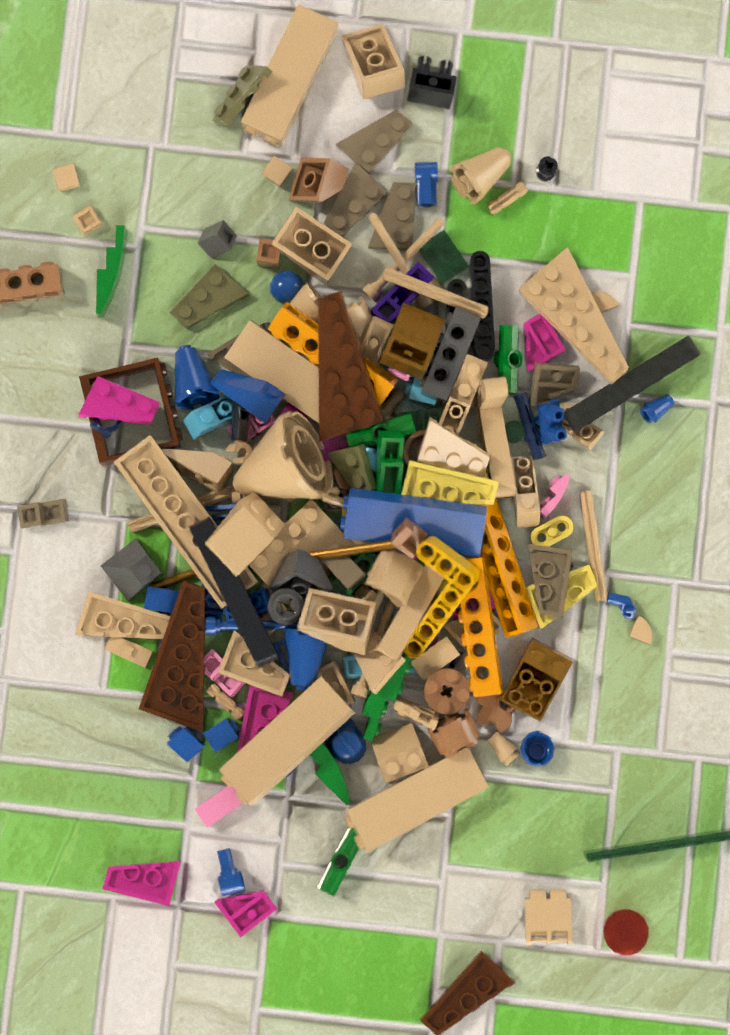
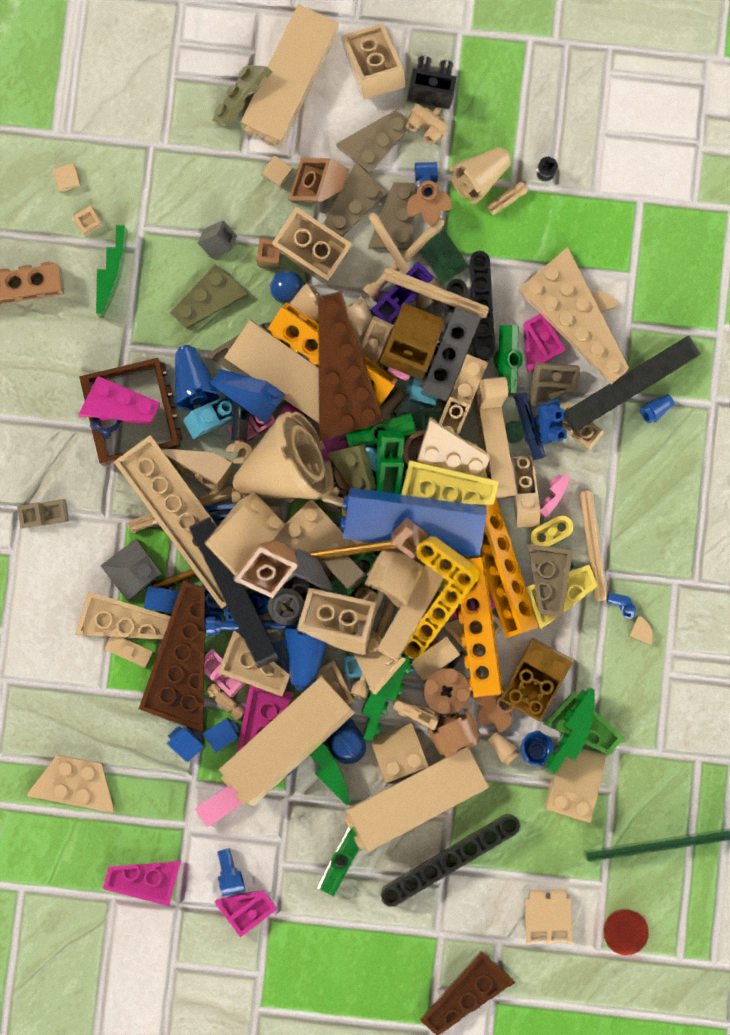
none -> tan wing [27,755,115,813]
none -> medium nougat slope [234,540,298,598]
none -> pearl dark grey beam [381,814,520,907]
none -> tan hips [406,104,449,145]
none -> medium nougat plate [407,180,451,226]
none -> bright green wing [543,691,624,755]
none -> tan slope [543,748,606,823]
none -> green slope [544,688,595,774]

